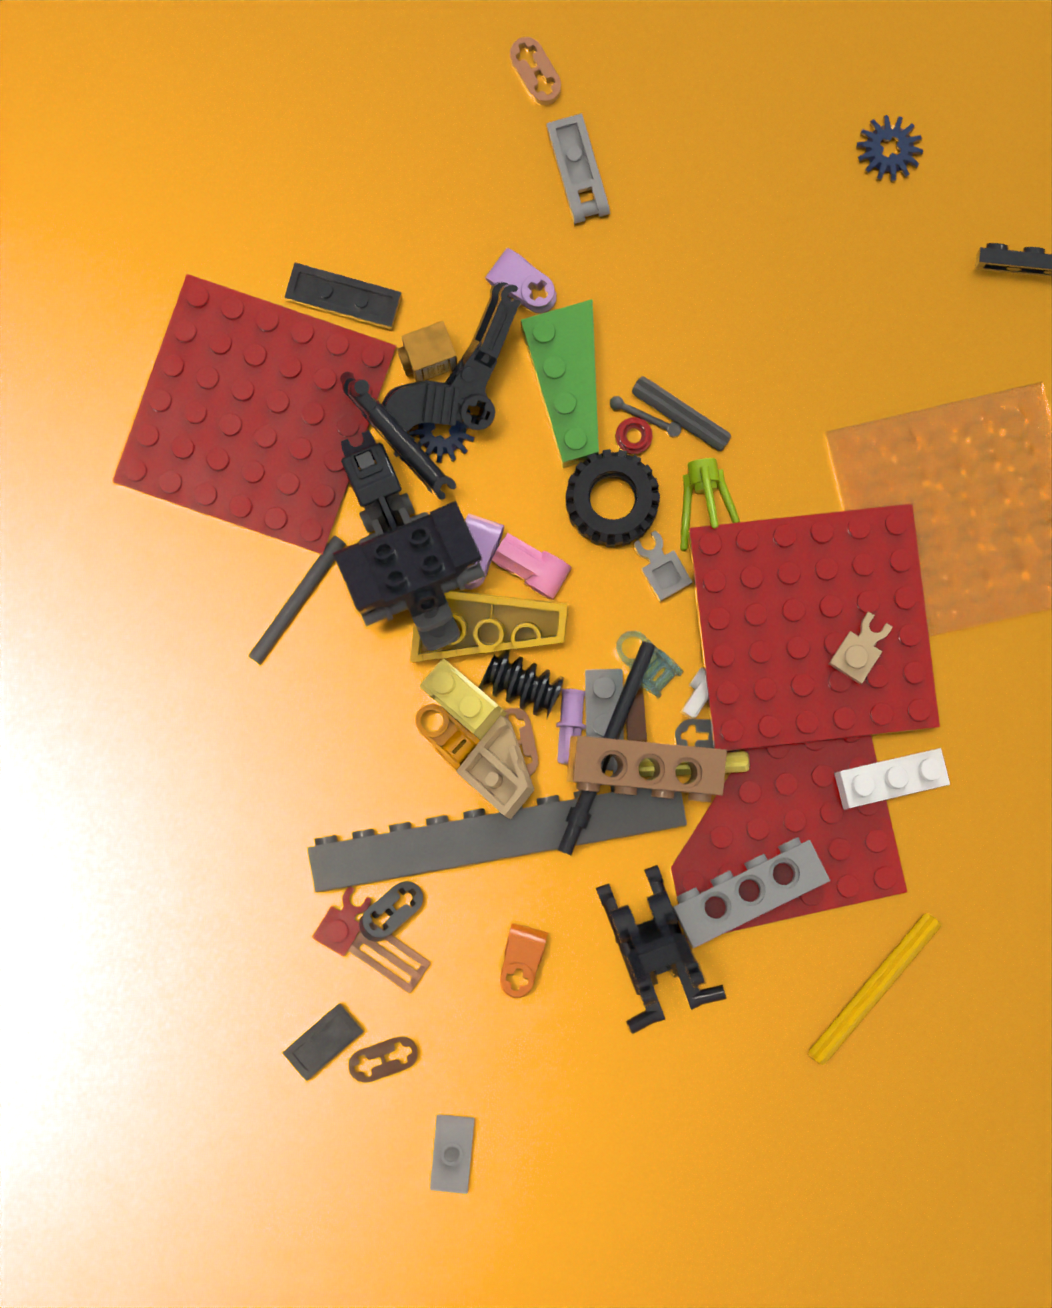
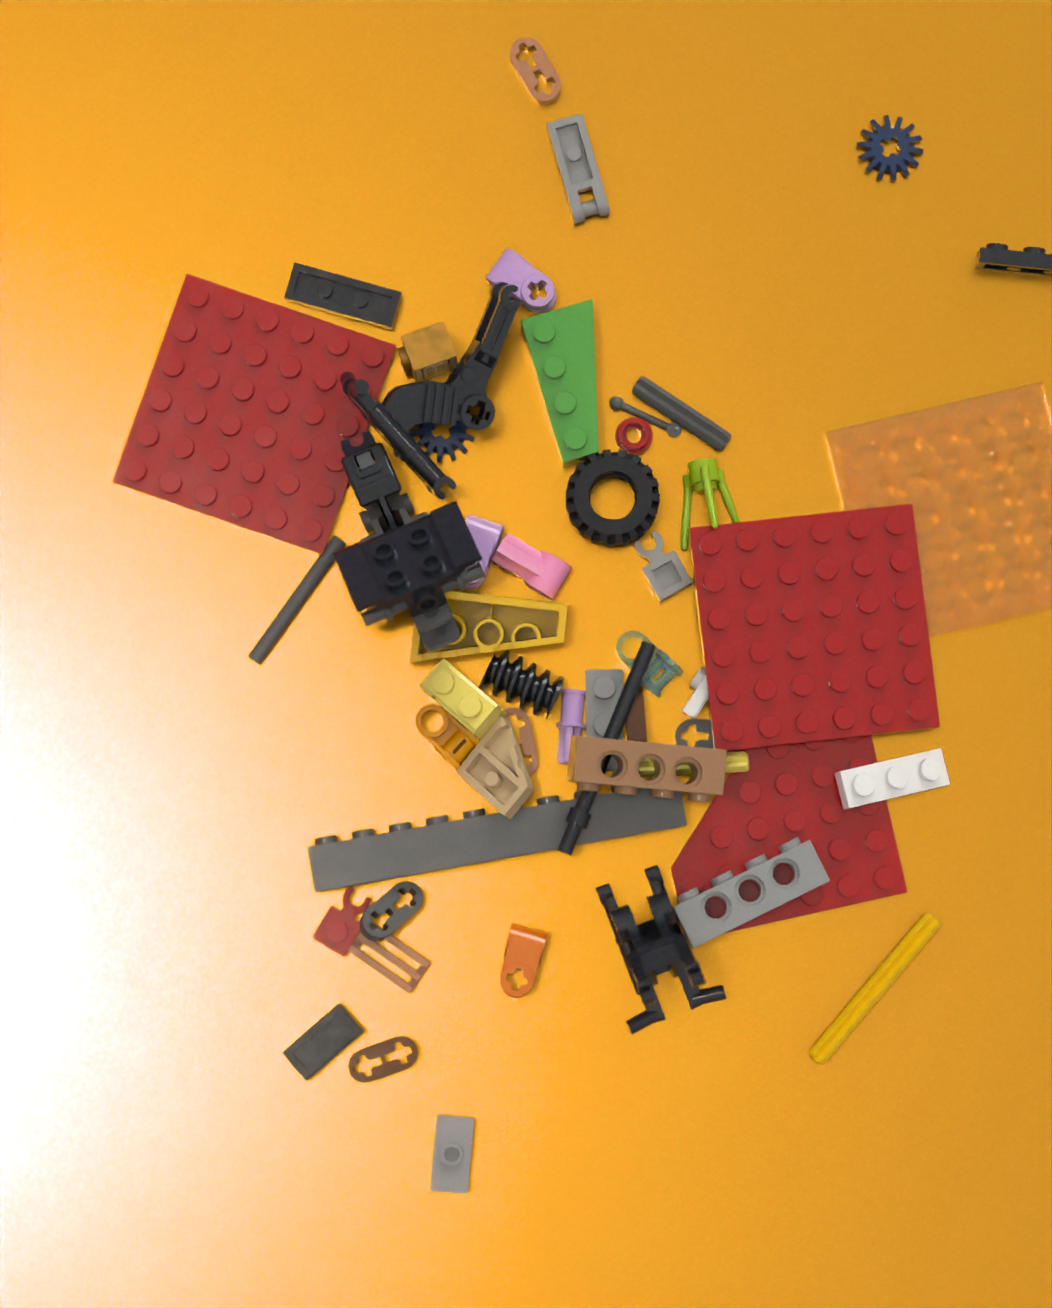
tan plate [829,611,892,684] -> none

